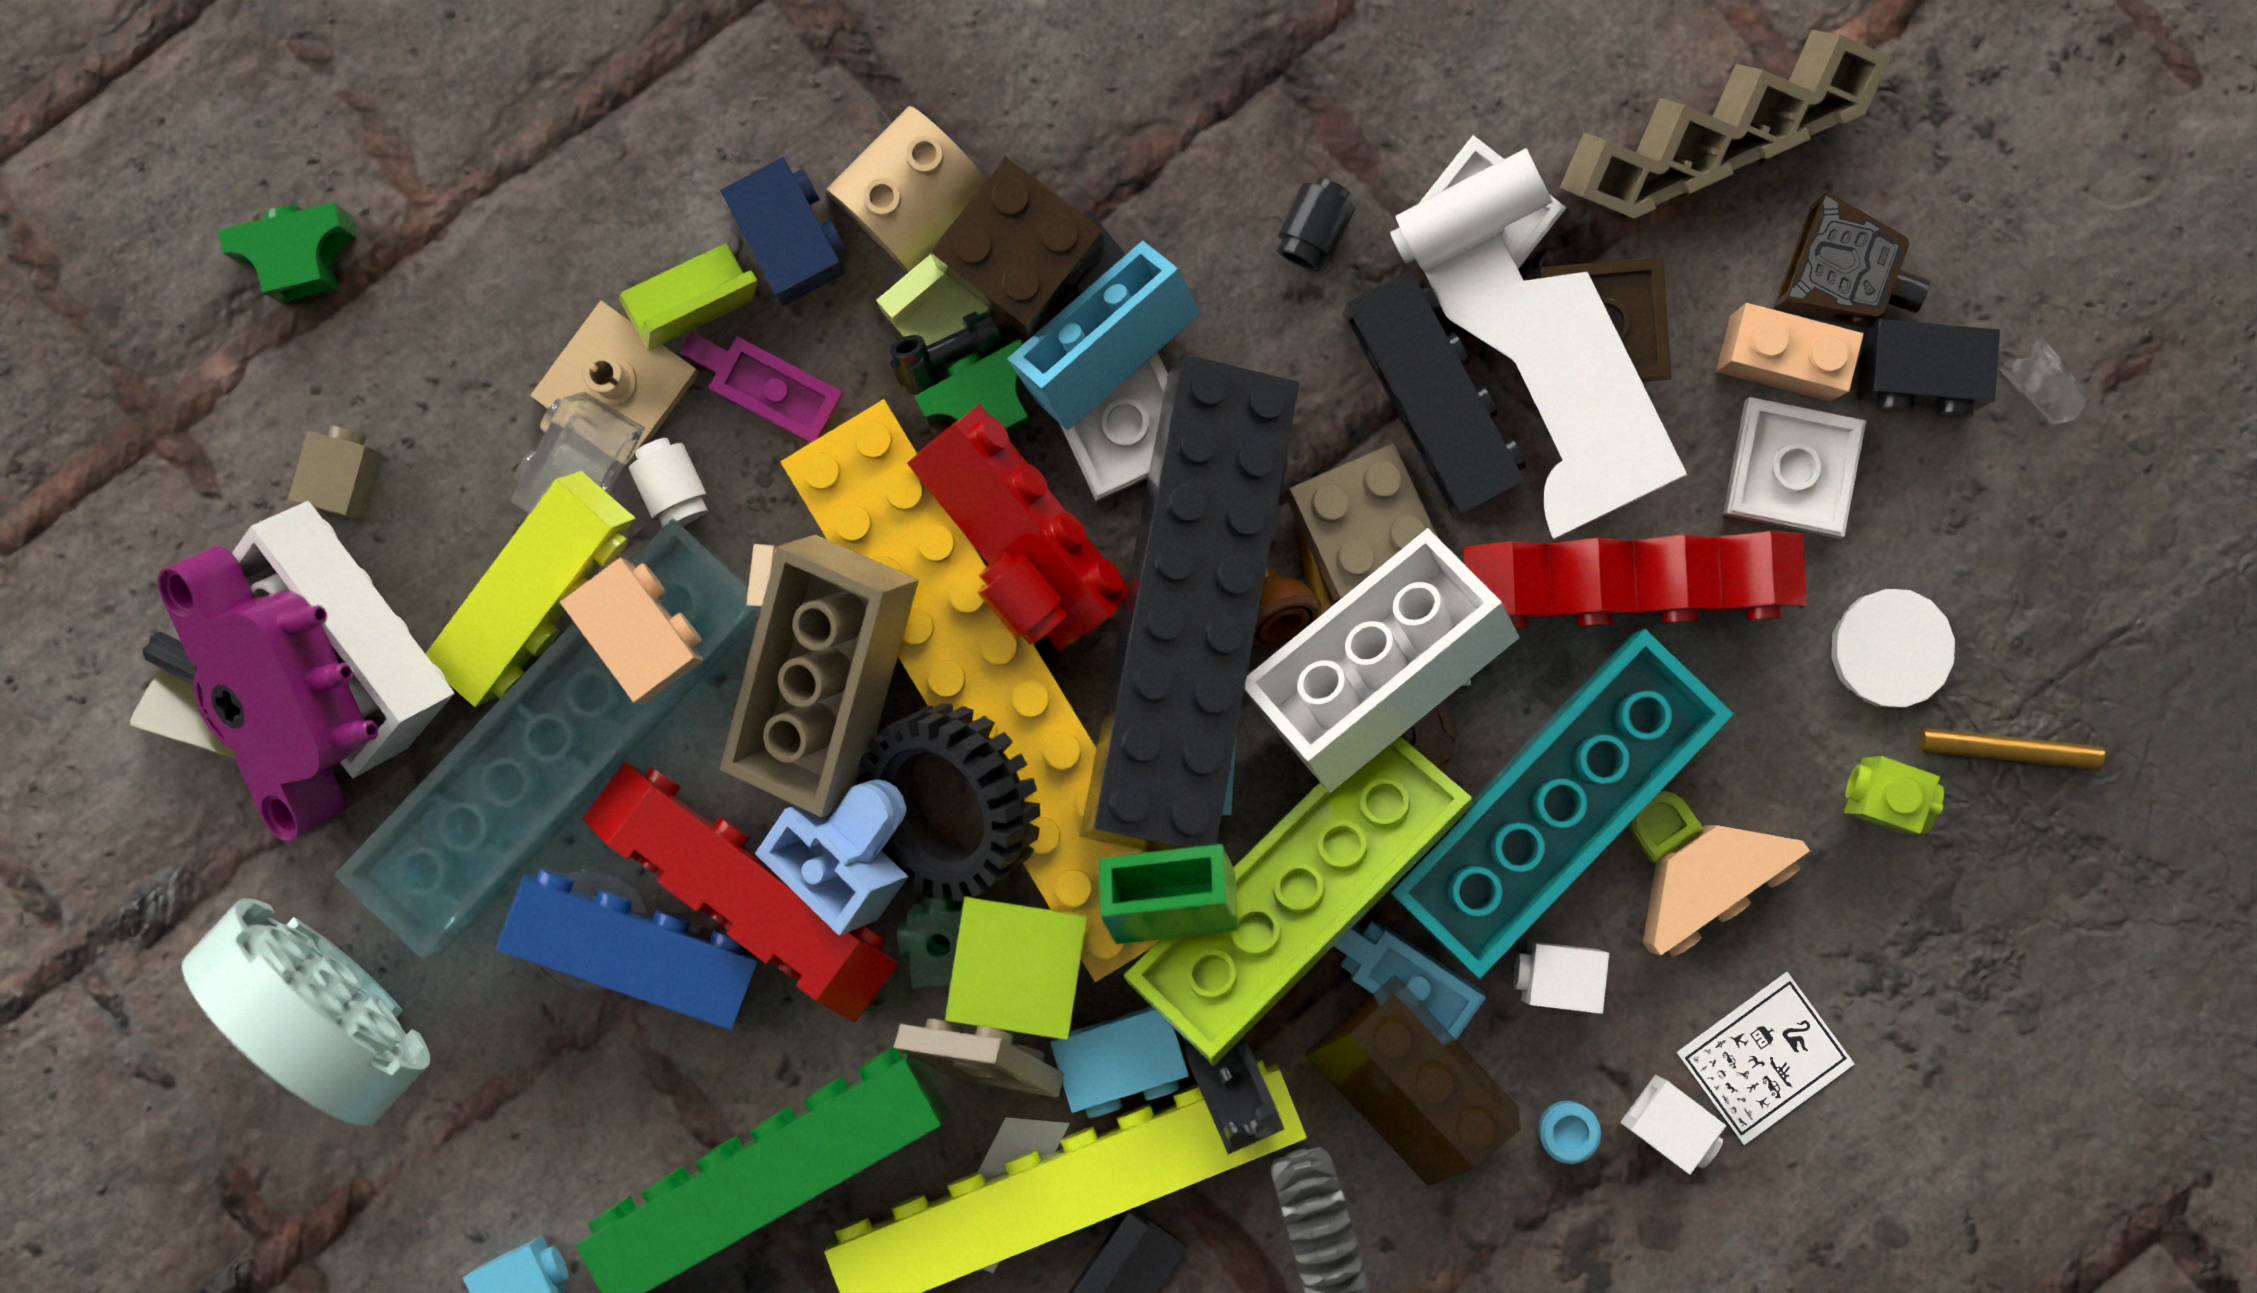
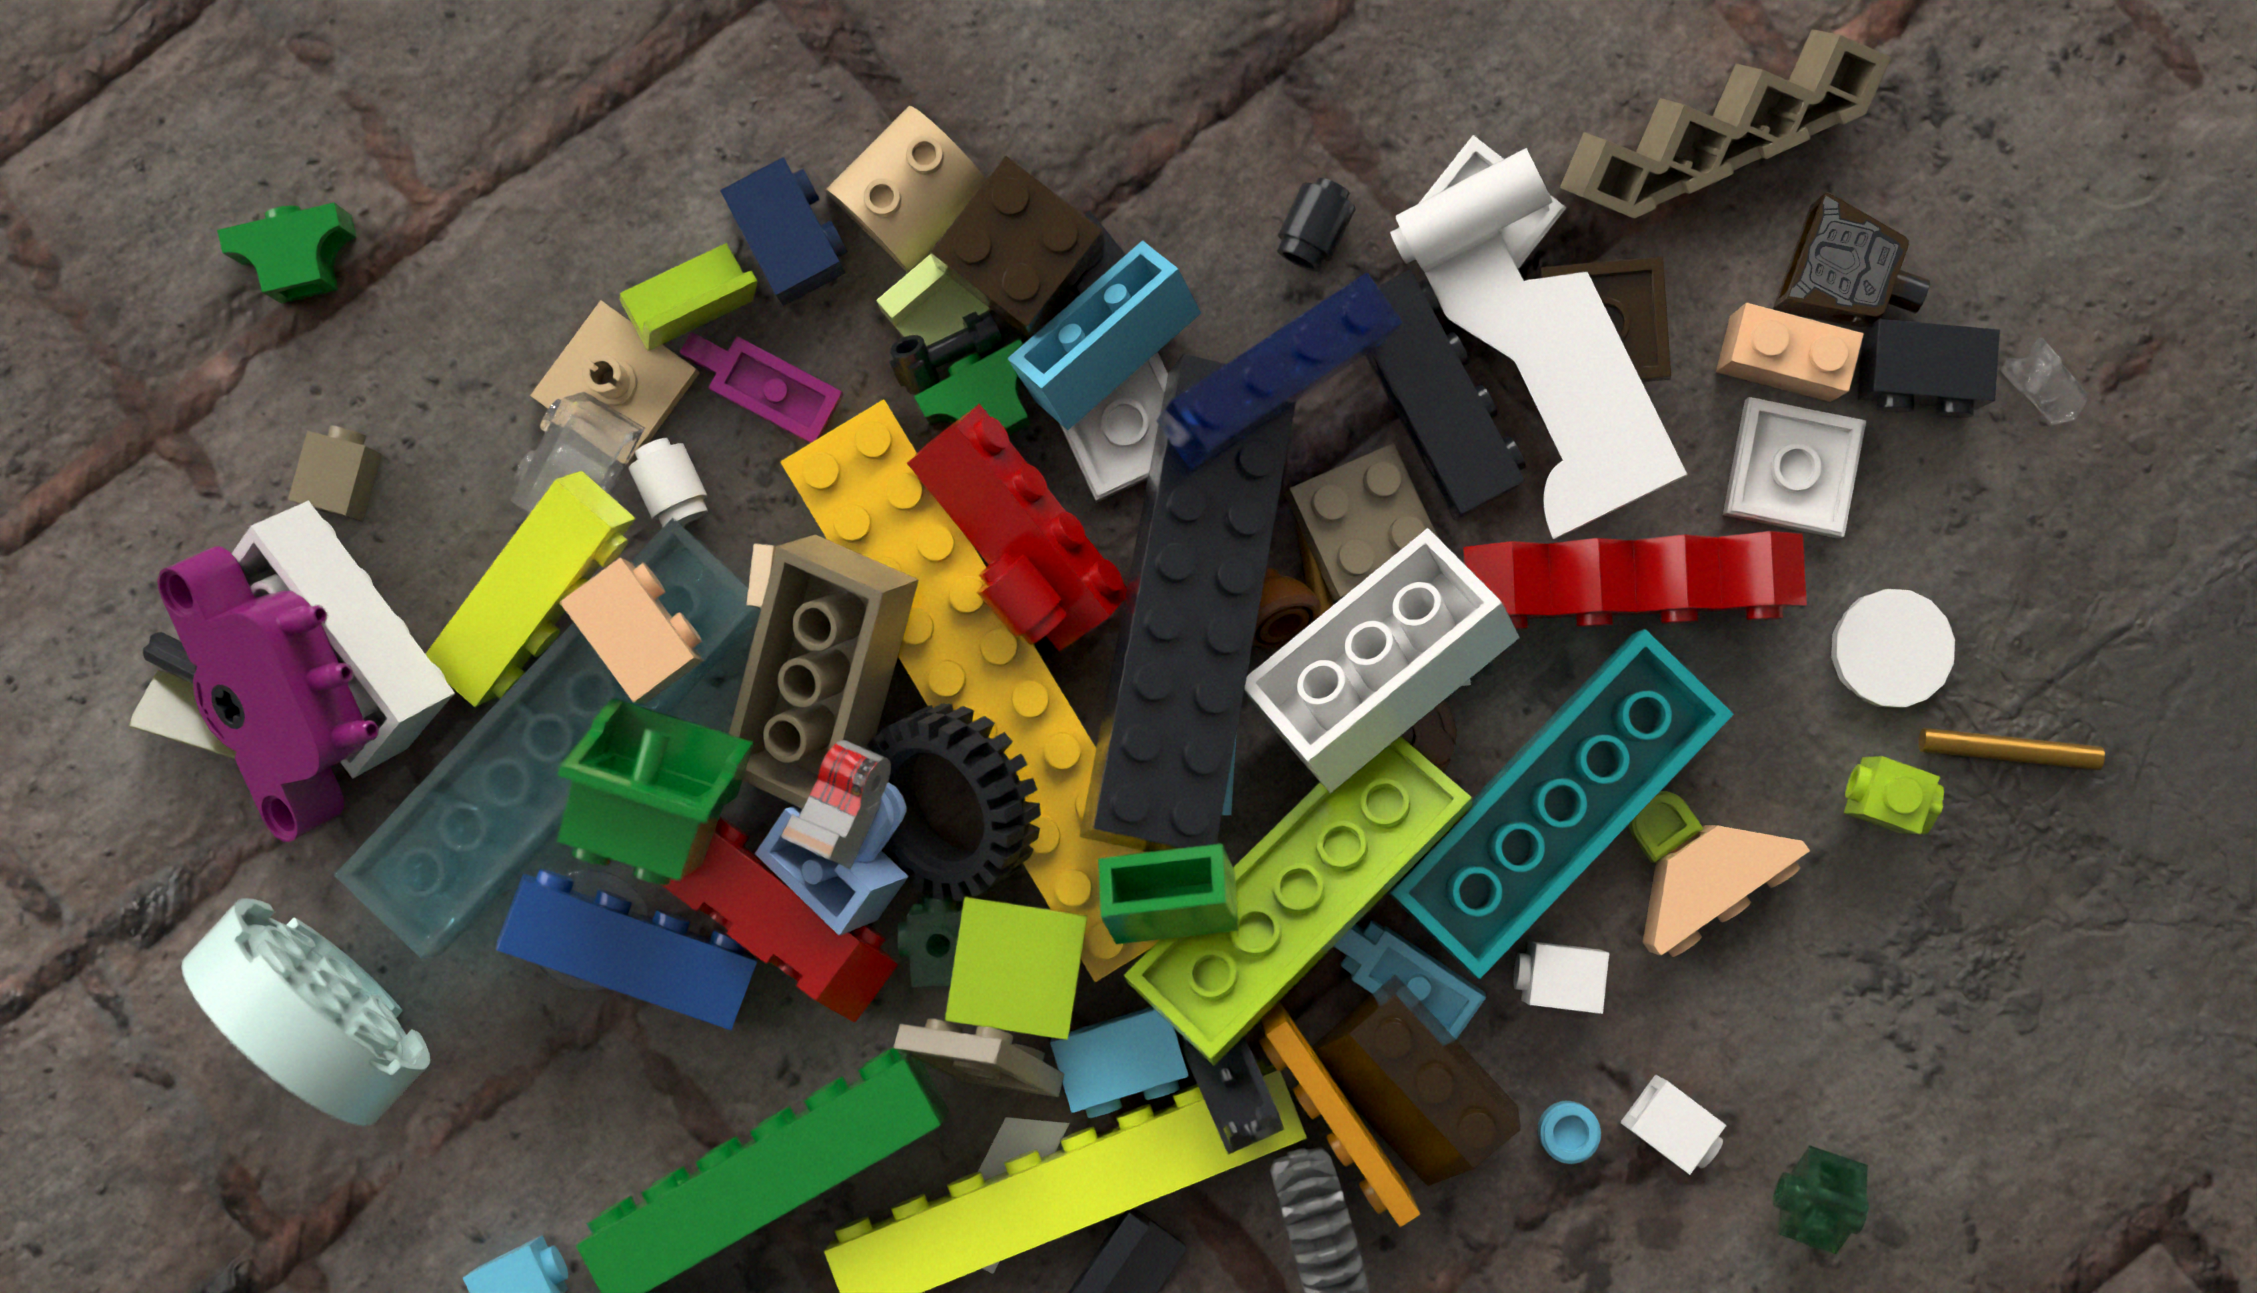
white sticker [1677,972,1855,1145] -> none
none -> green piece [557,697,755,885]
none -> leg [781,740,891,869]
none -> clear blue brick [1156,272,1403,471]
none -> light orange plate [1259,1002,1420,1227]
none -> clear green brick [1773,1145,1869,1254]

